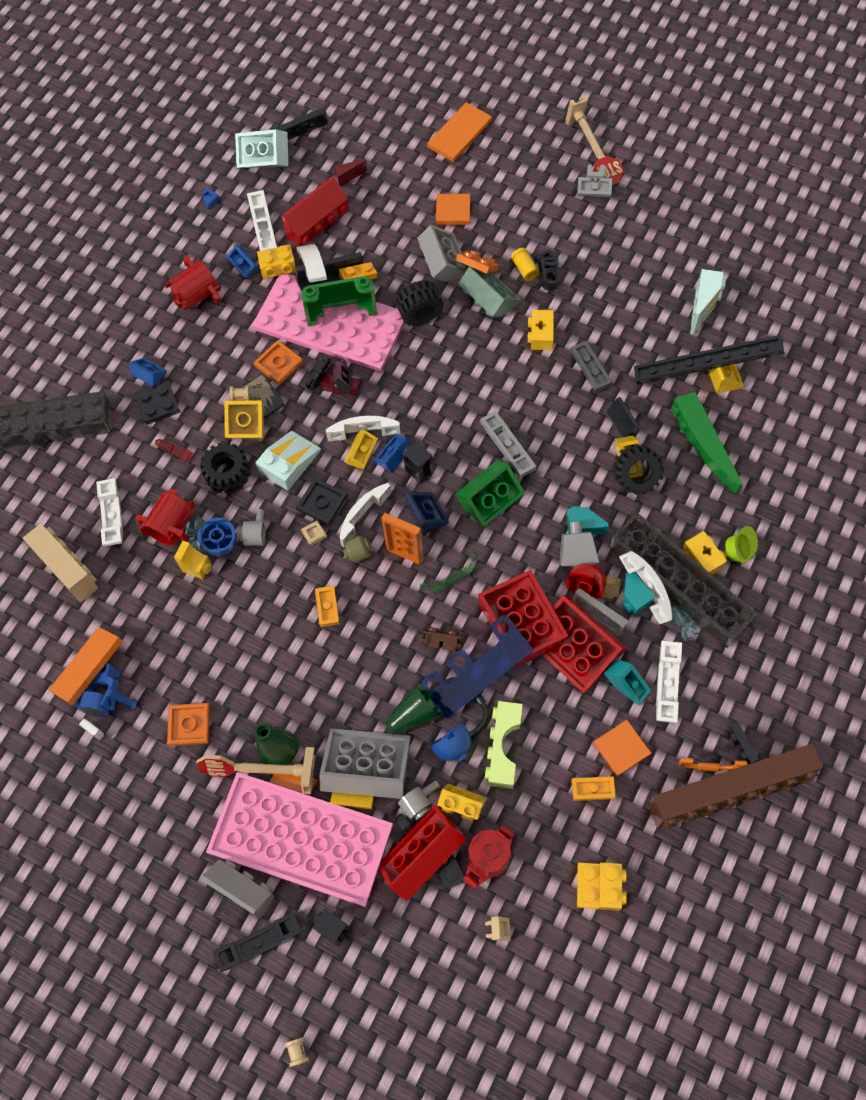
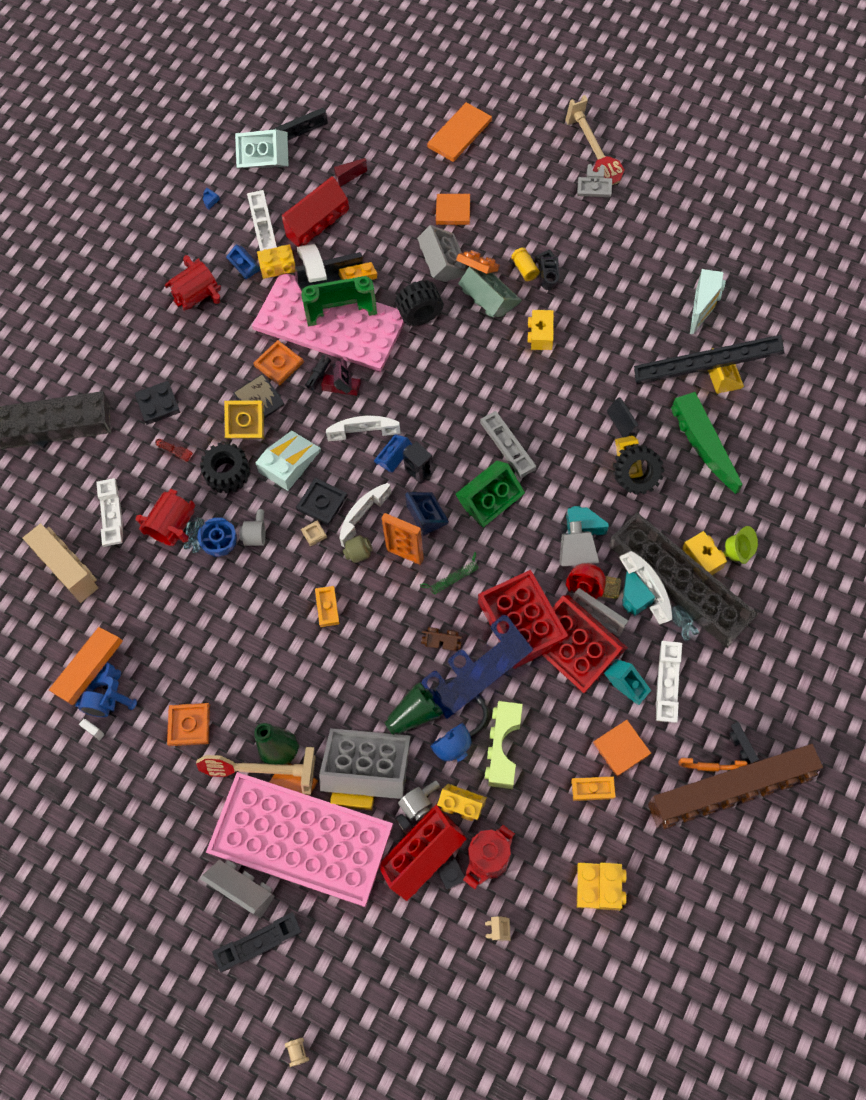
blue slope [130,358,167,386] -> none
yellow arch [174,541,211,579] -> none
tan bush [230,386,250,401] -> none
black brick [313,909,351,947] -> none
yellow slope [344,429,378,469] -> none
dark grey plate [570,341,612,393] -> none

